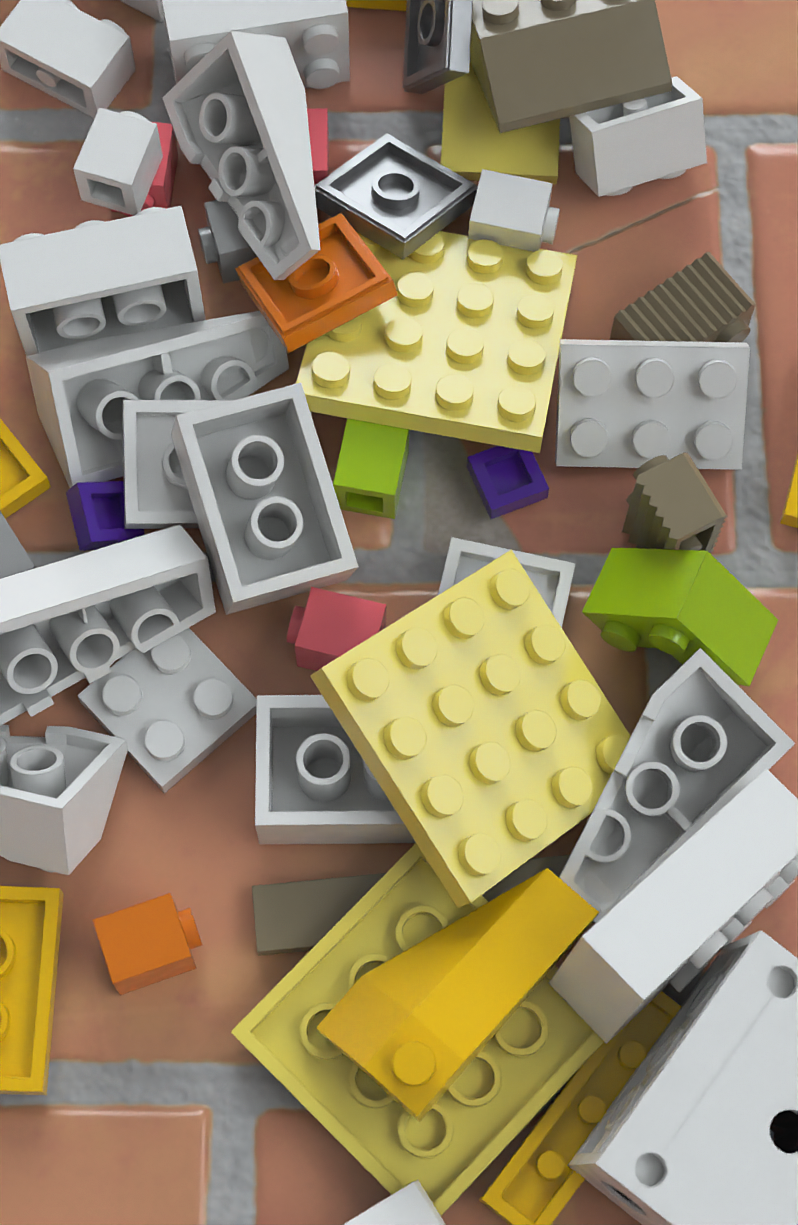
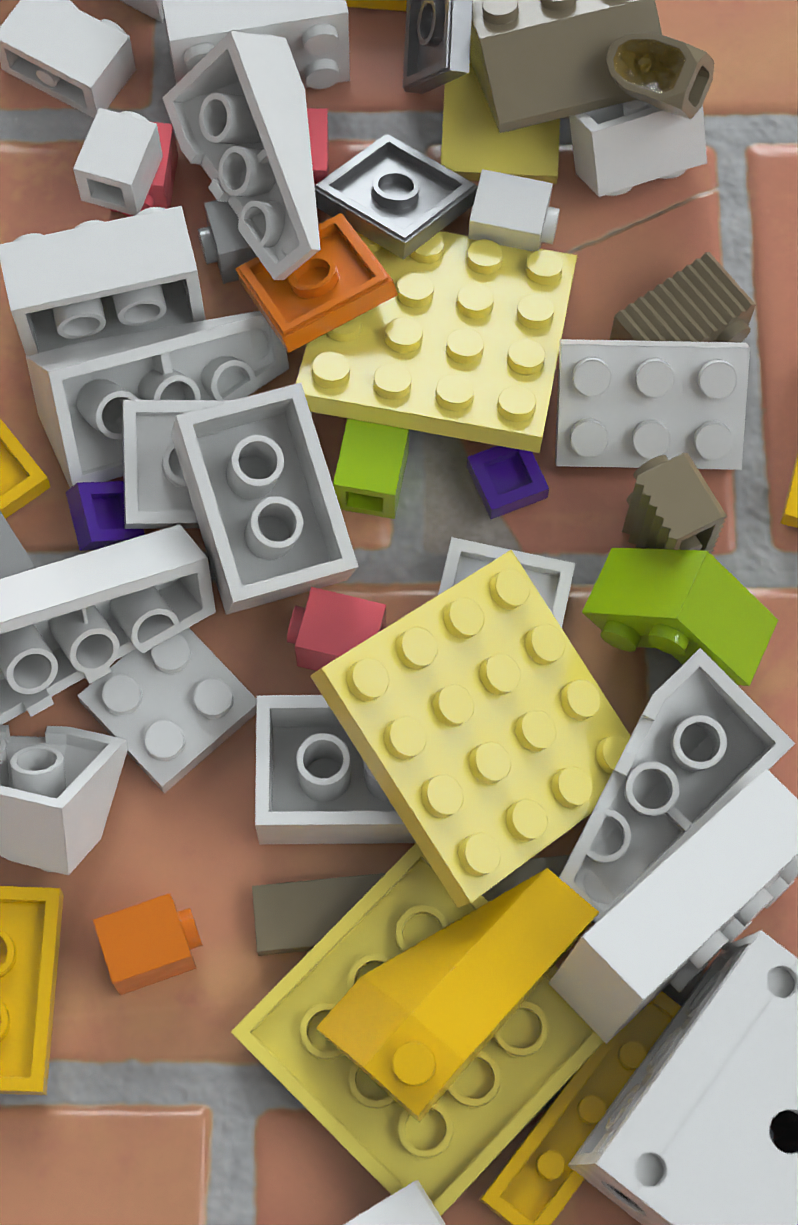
none -> rock [606,32,714,119]

